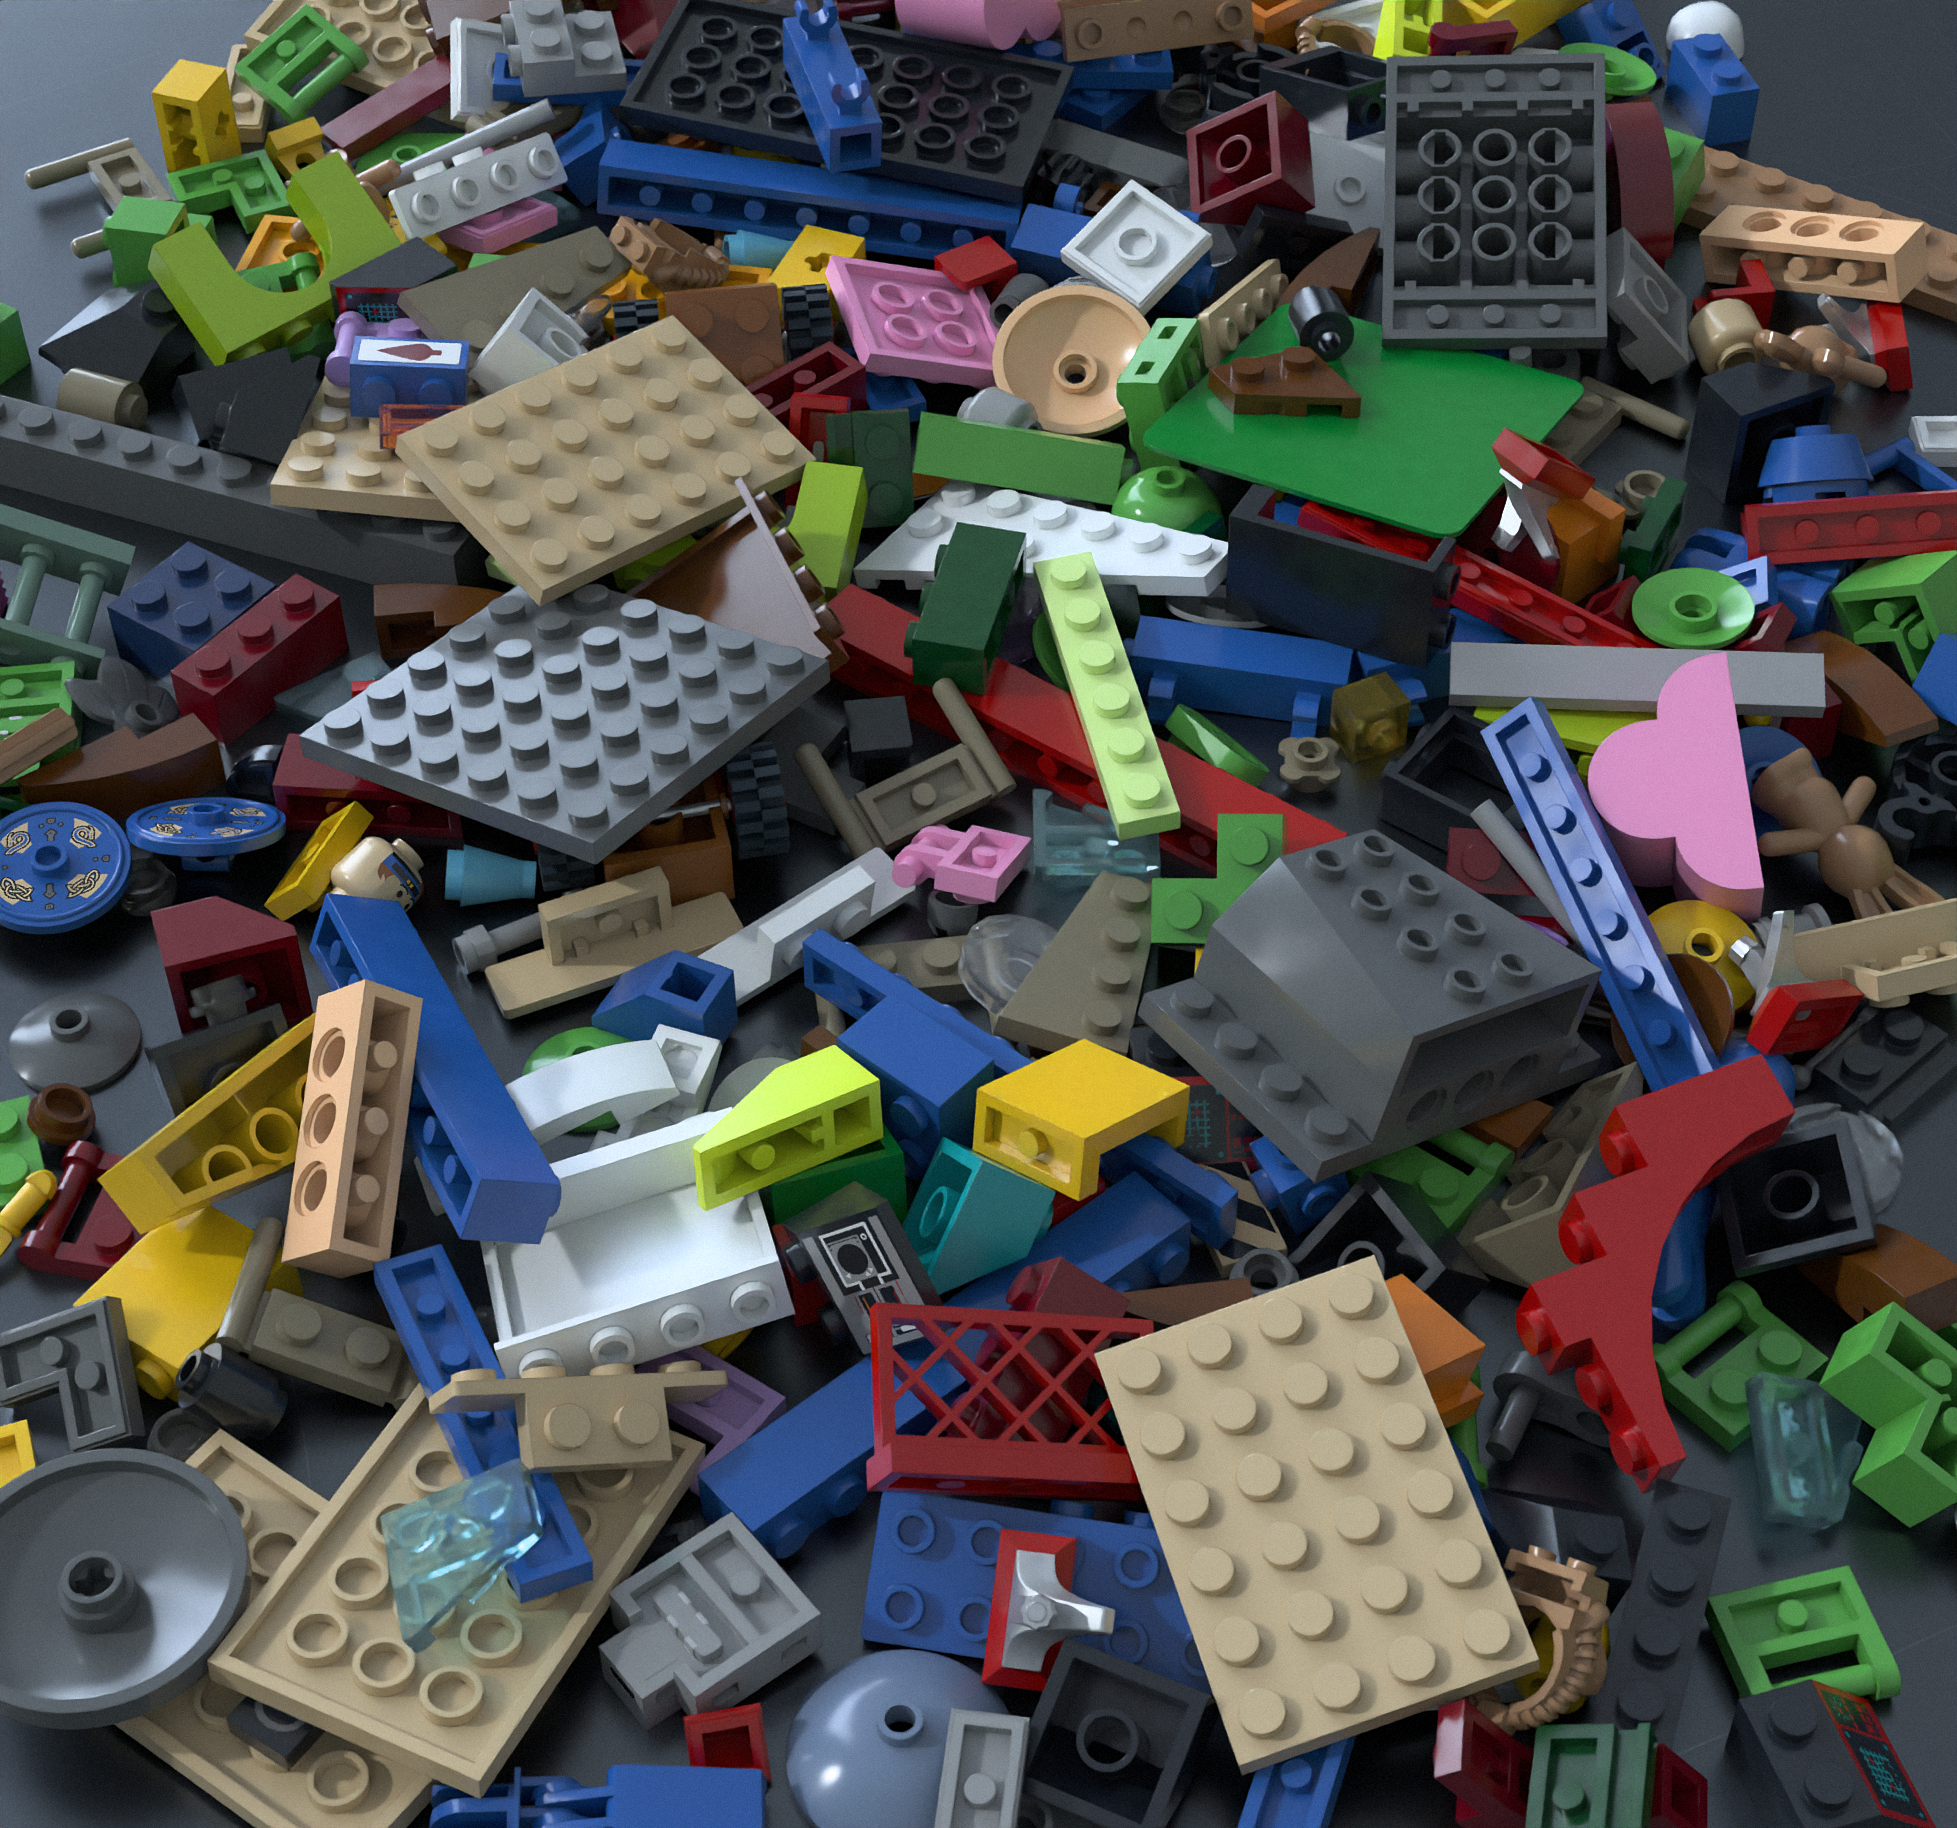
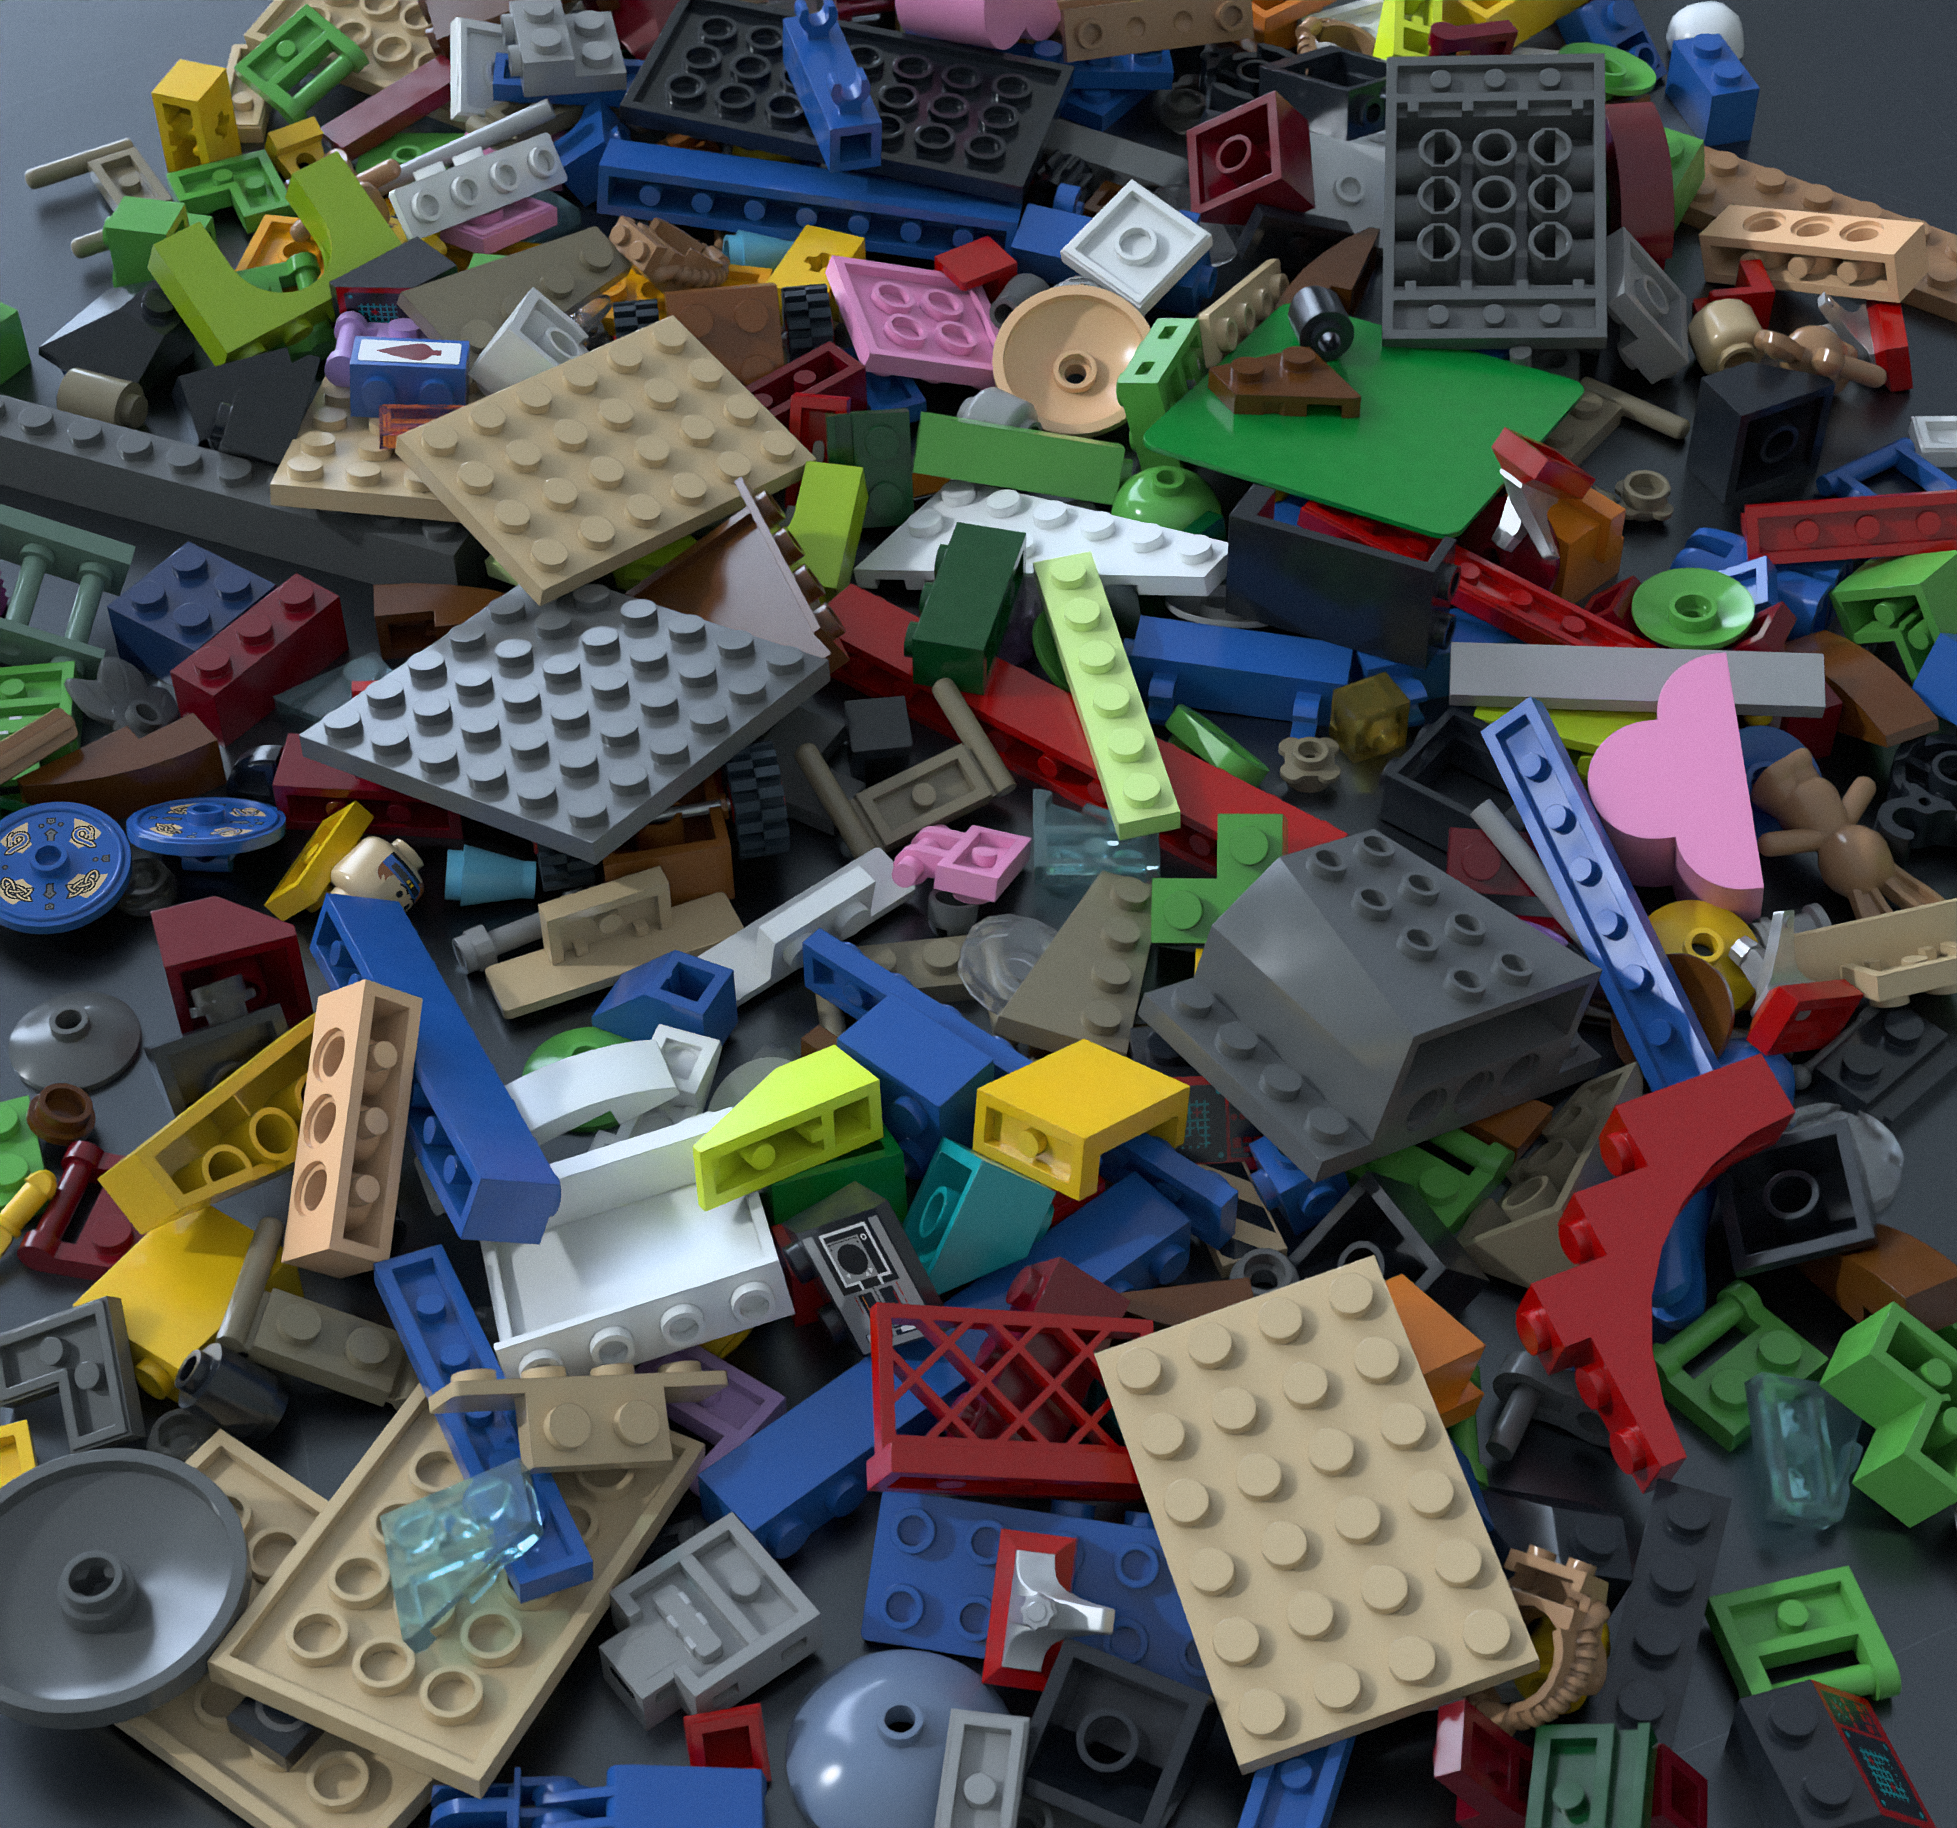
dark green plate [1617,476,1688,583] -> none
blue cone [1757,425,1874,503] -> none

